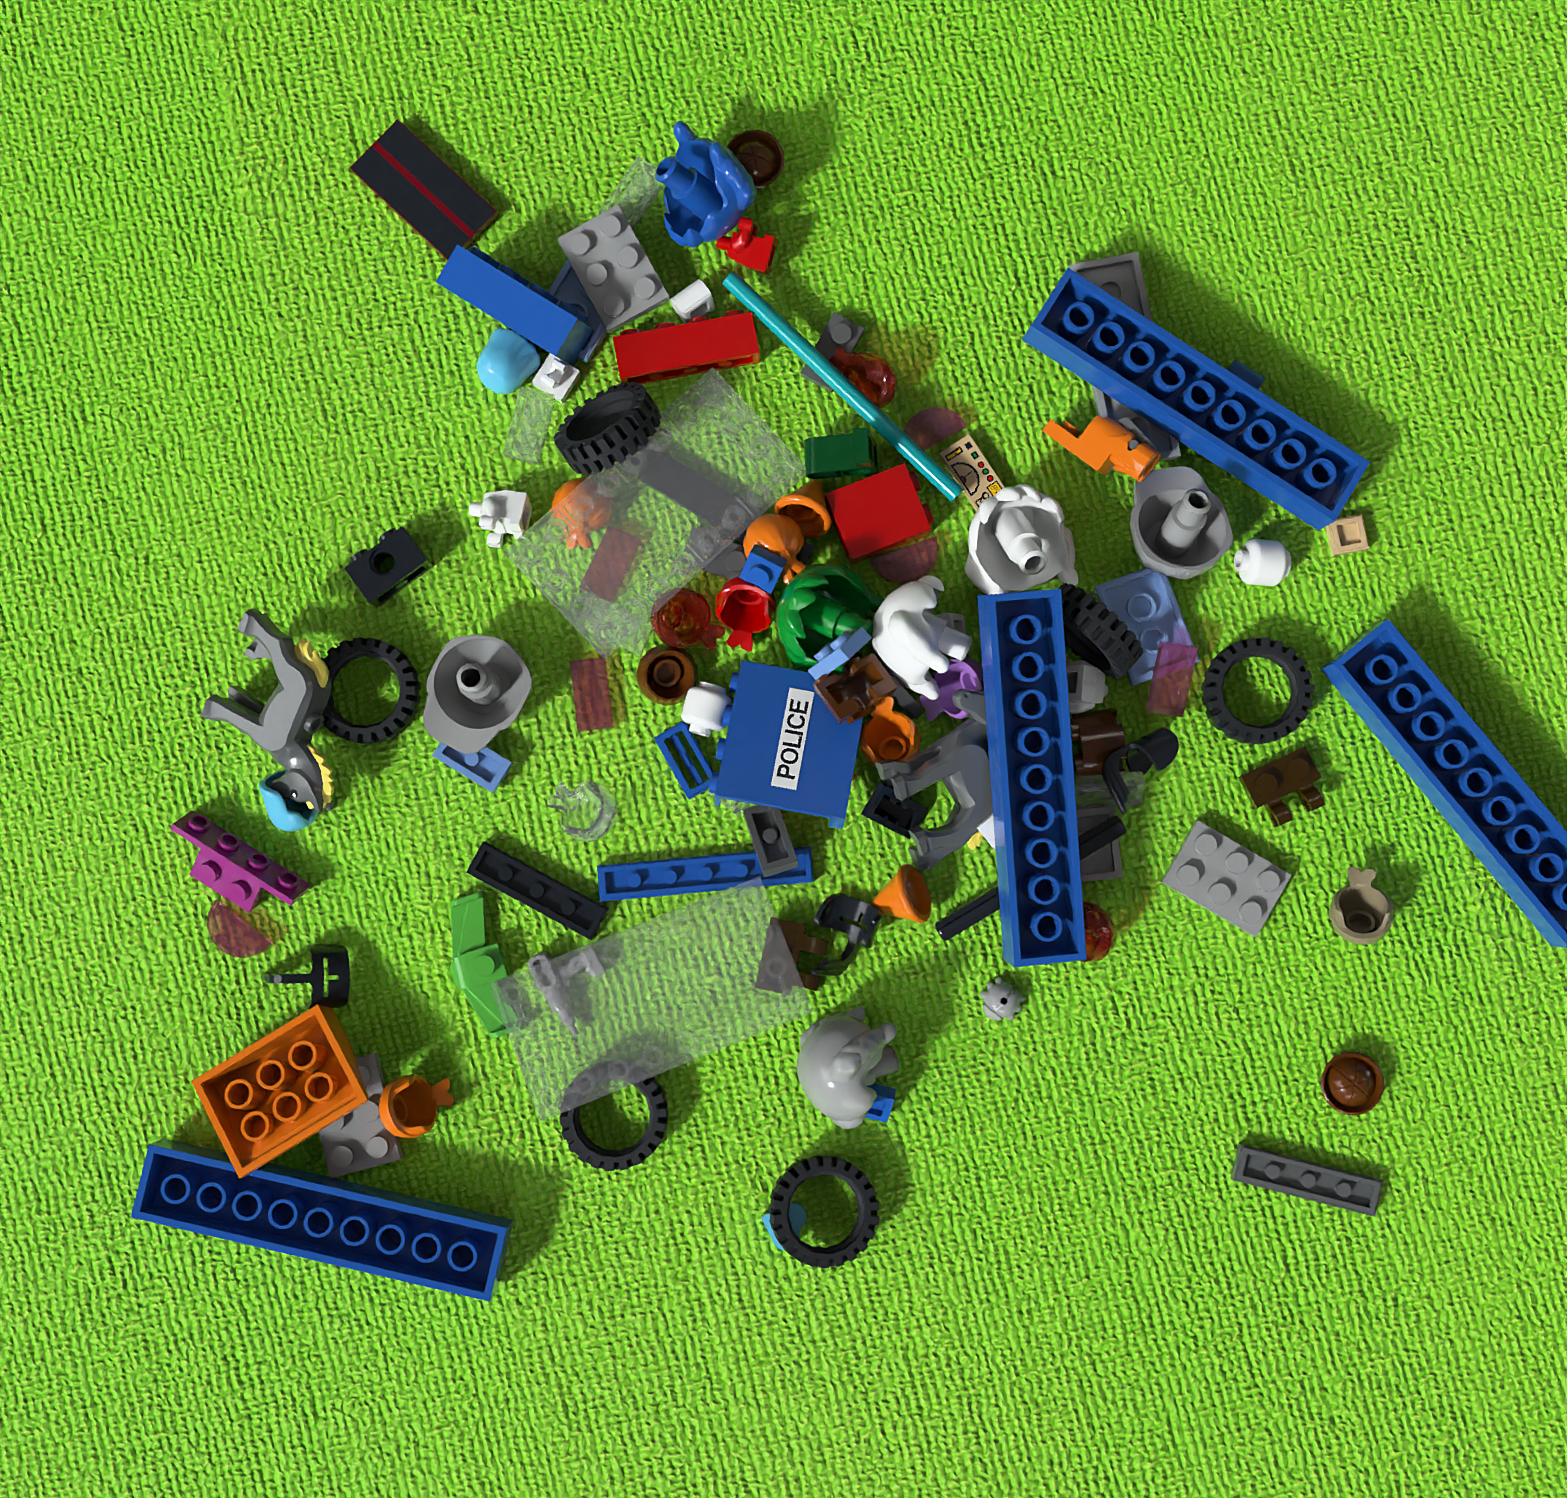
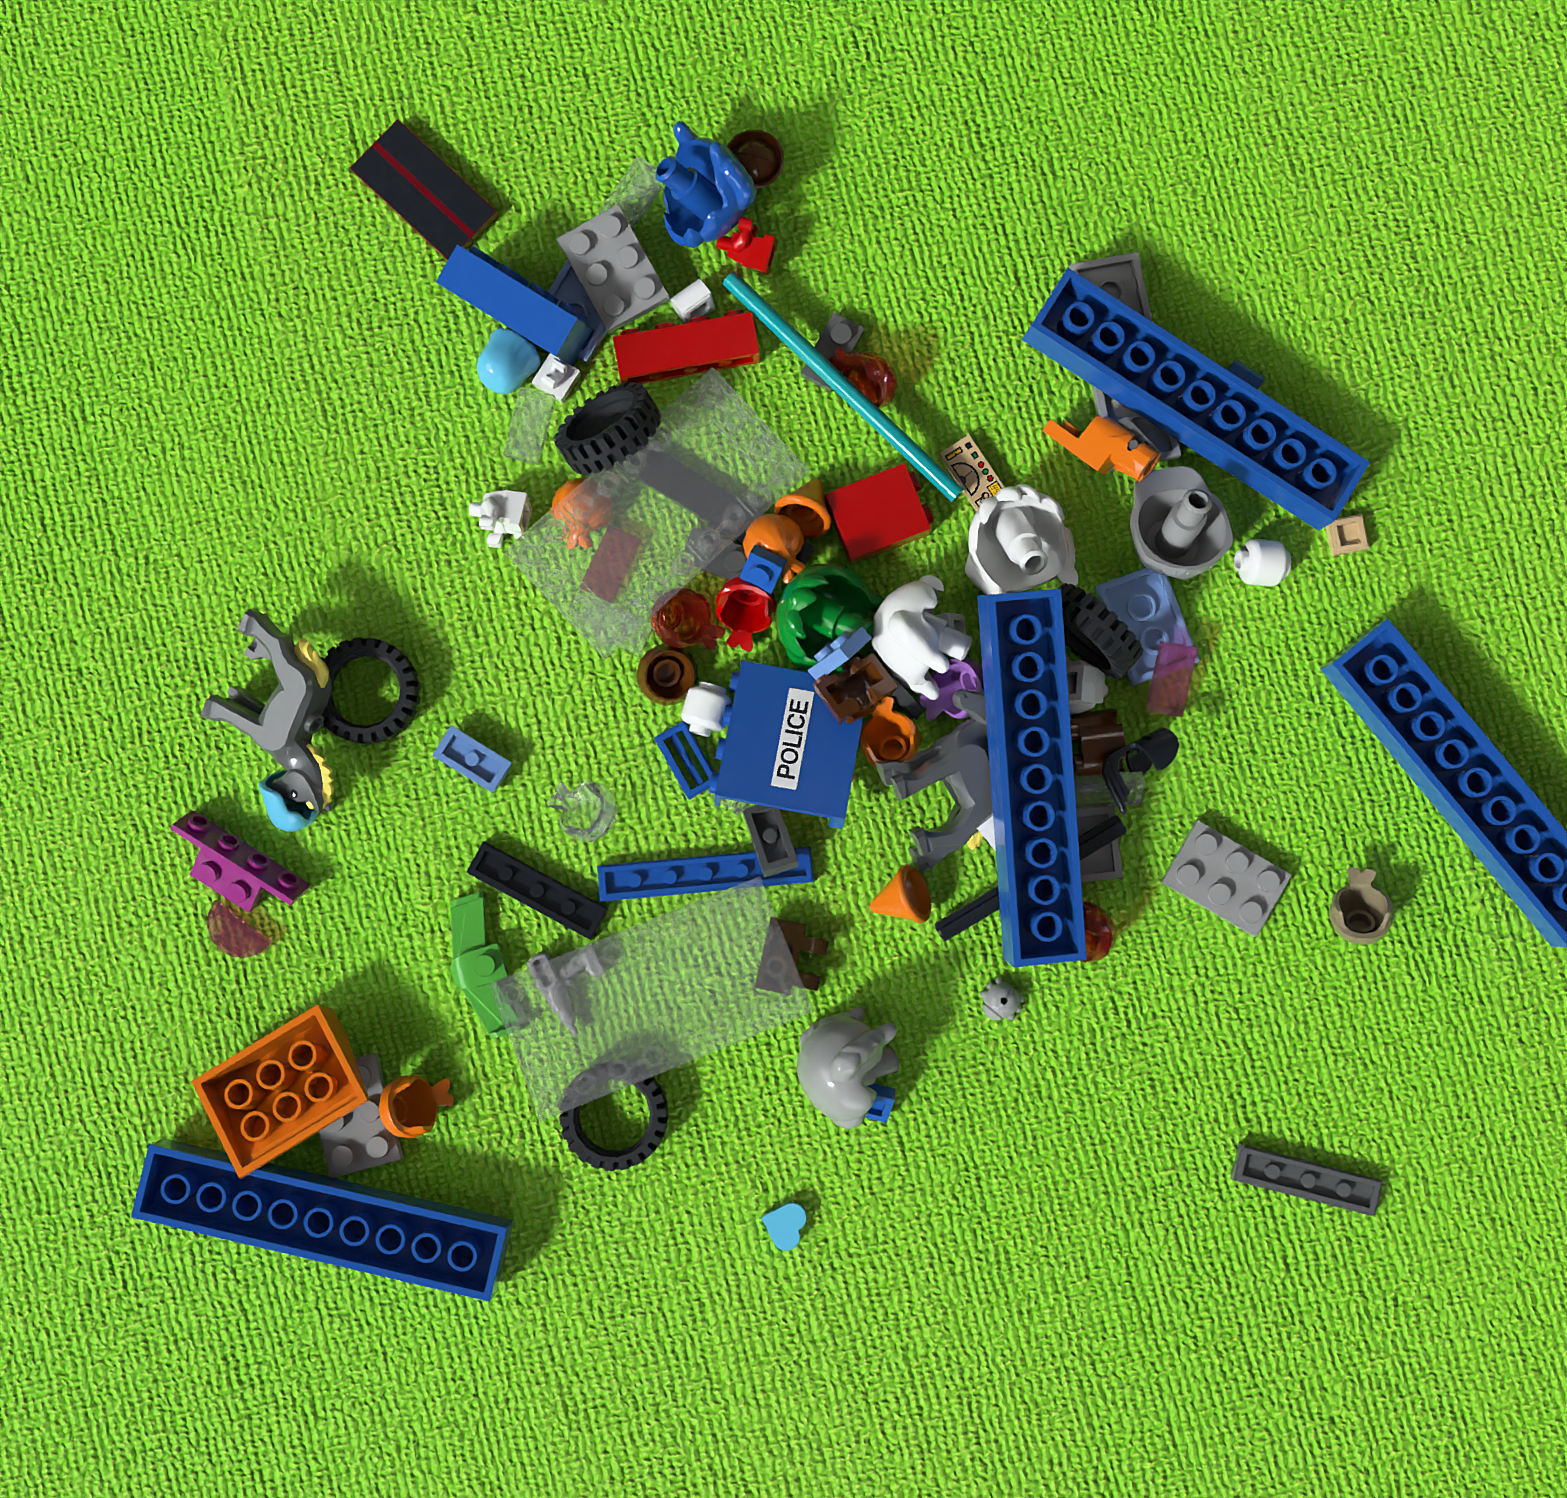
black helmet [261,944,350,1009] -> none
black brick [344,527,434,608] -> none
light grey piece [423,634,532,754] -> none
clear pink tile [570,657,614,732] -> none
black tyre [769,1155,879,1268] -> none
dark green tile [804,427,879,479] -> none
black helmet [811,893,884,976] -> none
black slope [861,780,928,839] -> none
clear pink tile [870,536,939,585] -> none
tile [903,407,967,461] -> none
black tyre [1201,637,1314,744] -> none
dark brown plate [1238,746,1326,827] -> none
reddish brown hat [1321,1052,1384,1115] -> none

